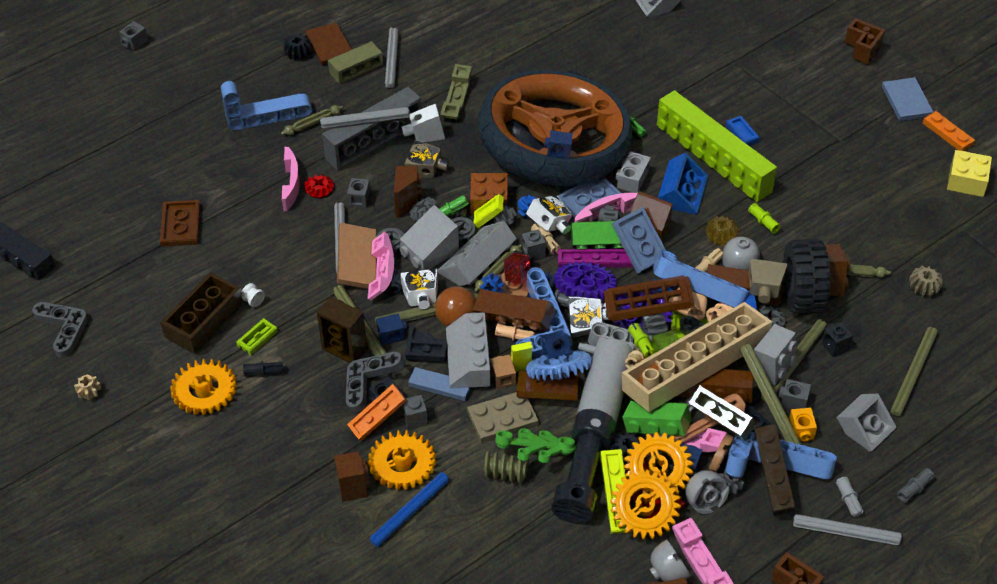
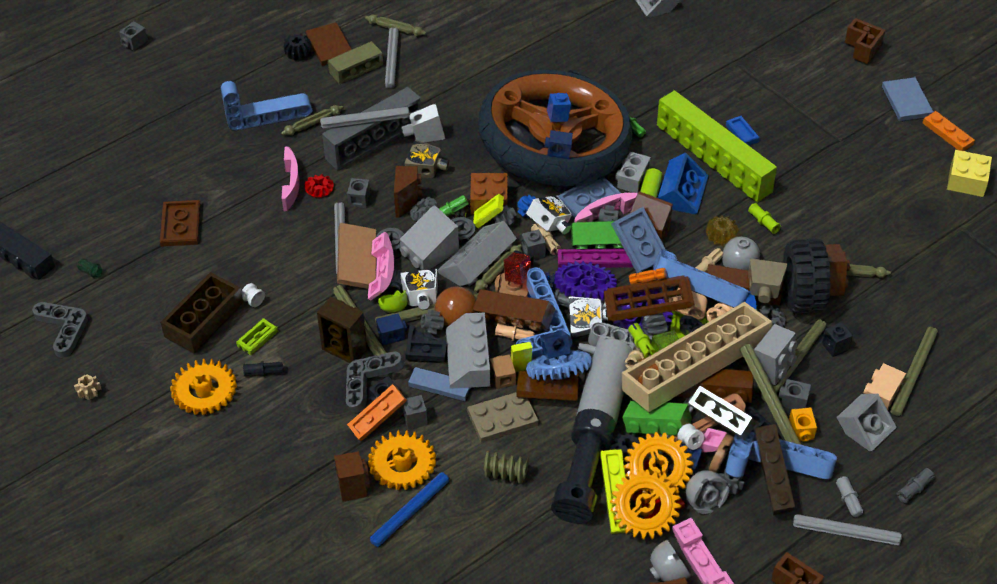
olive slope [440,64,472,119] -> none
blue gear [480,272,505,293] -> none
bright green plant [495,428,576,463] -> none
dark tan gear [909,265,943,297] -> none
none -> clear green pin [77,258,103,278]
none -> olive wheel [365,14,426,37]
none -> lime hair [378,290,408,313]
none -> dark grey gear [420,310,444,334]
none -> blue brick [547,93,571,122]
none -> orange axle [629,268,667,284]
none -> lime pin [640,168,663,198]
none -> white wheel [677,424,704,450]
none -> light nougat brick [863,363,906,410]

